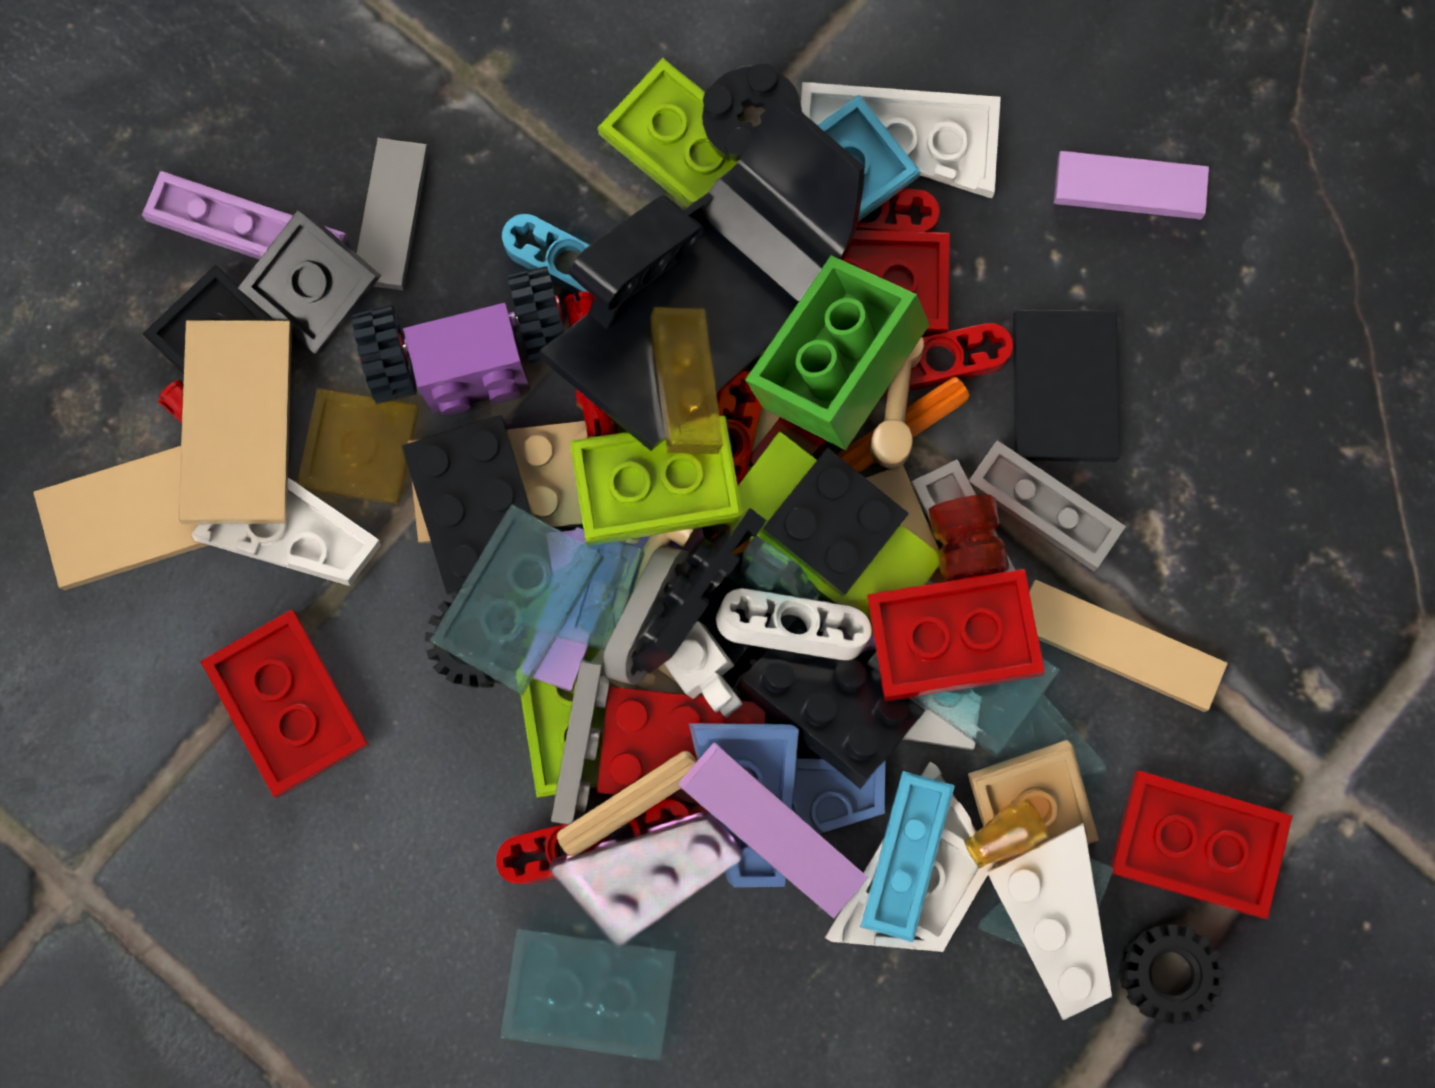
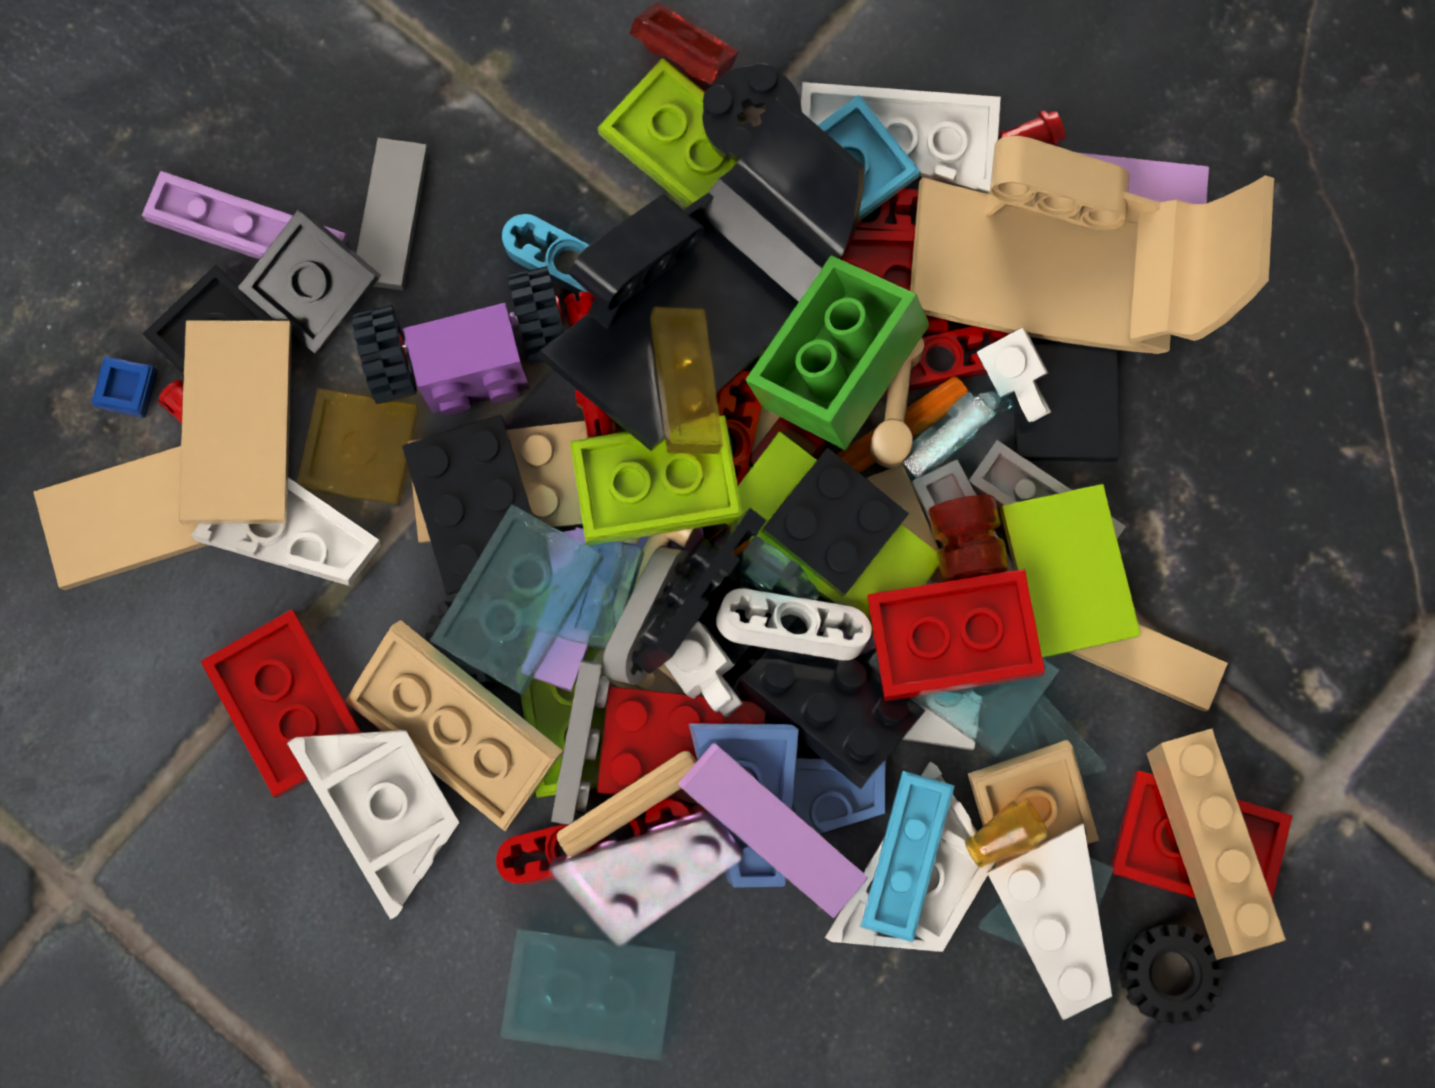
none -> blue tile [91,356,158,418]
none -> white wing [287,730,459,920]
none -> tan tile [345,620,564,831]
none -> clear red plate [629,2,739,84]
none -> clear light blue wing [903,390,1014,478]
none -> tan beam [910,136,1274,354]
none -> white plate [977,328,1051,422]
none -> red pin [998,110,1066,147]
none -> lime tile [999,484,1141,658]
none -> tan brick [1146,729,1286,960]

